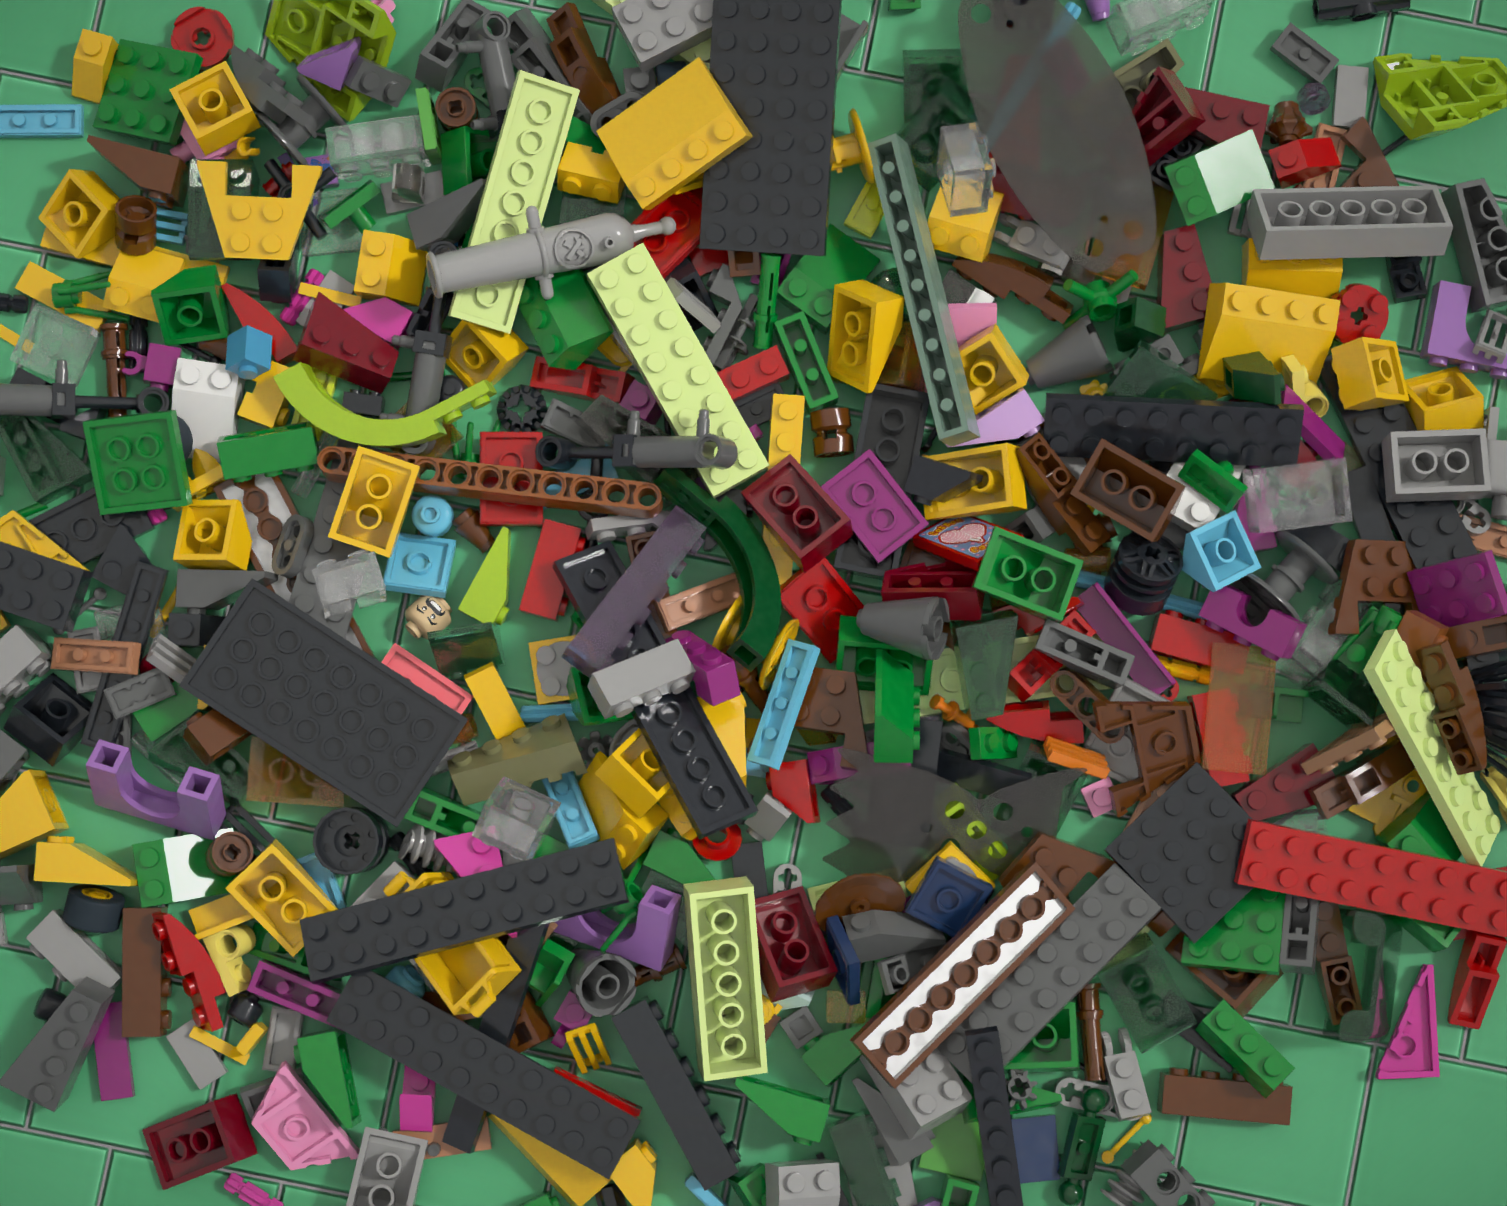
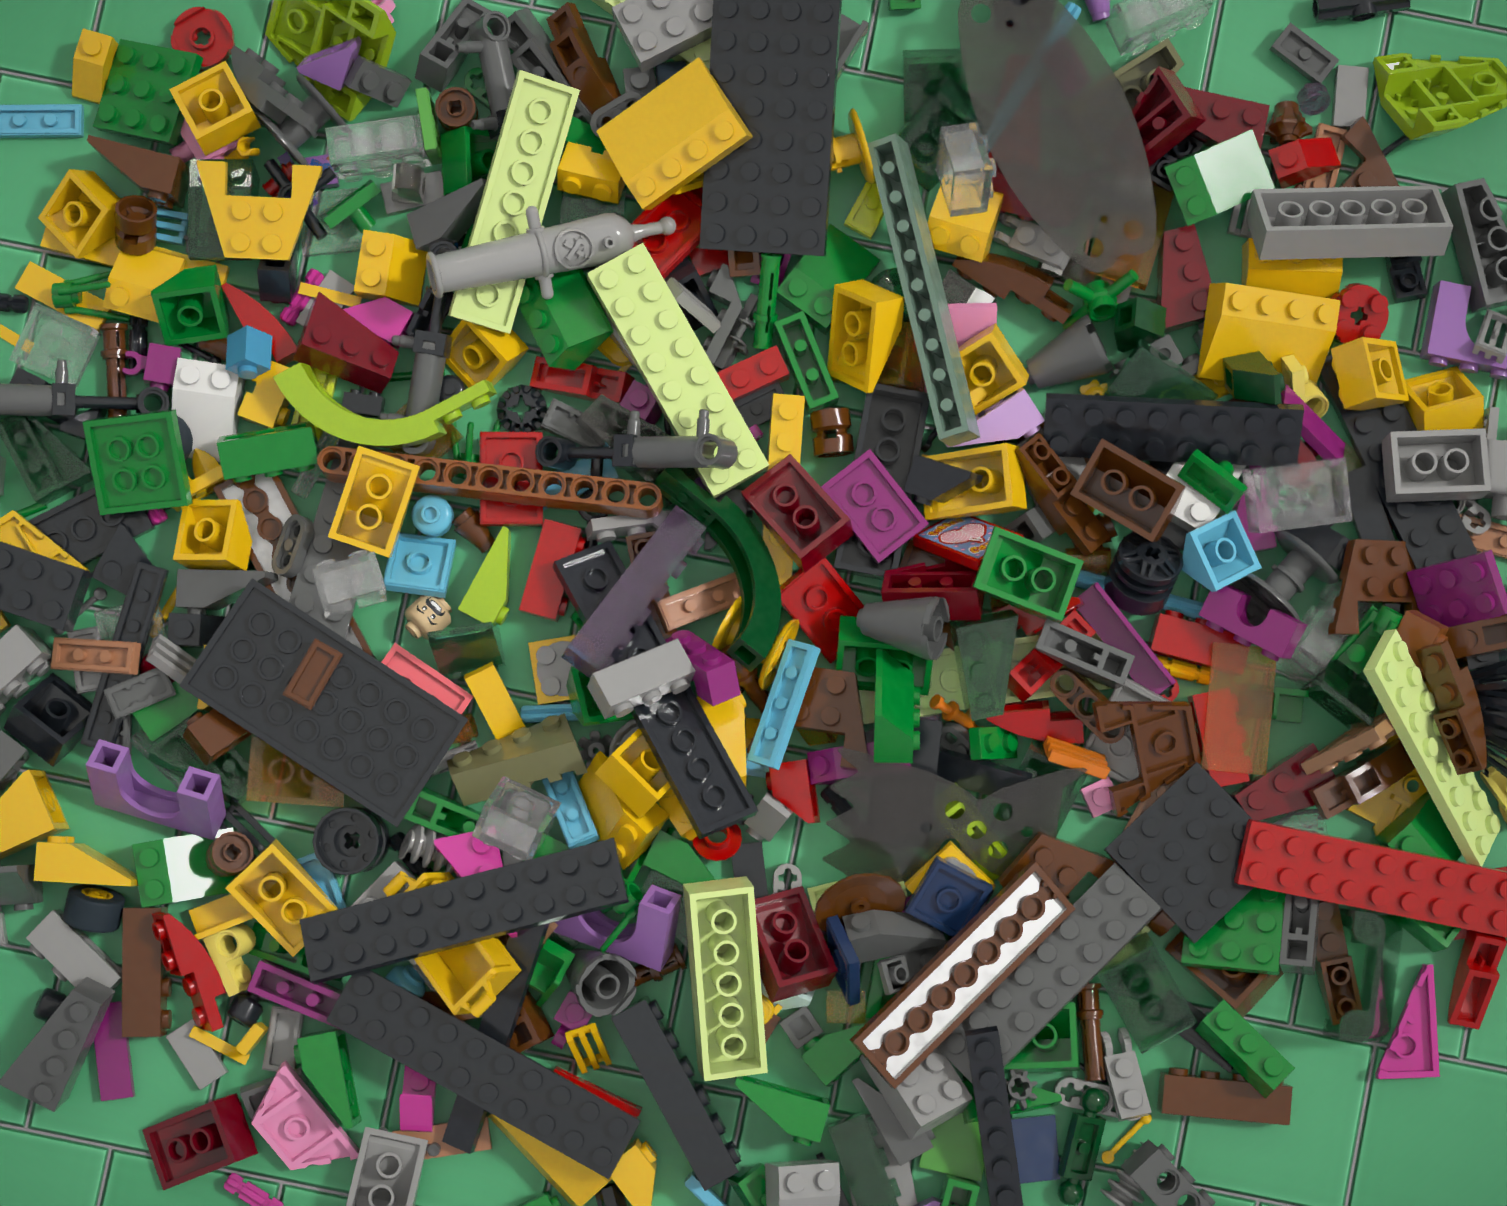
none -> reddish brown tile [283,638,344,710]

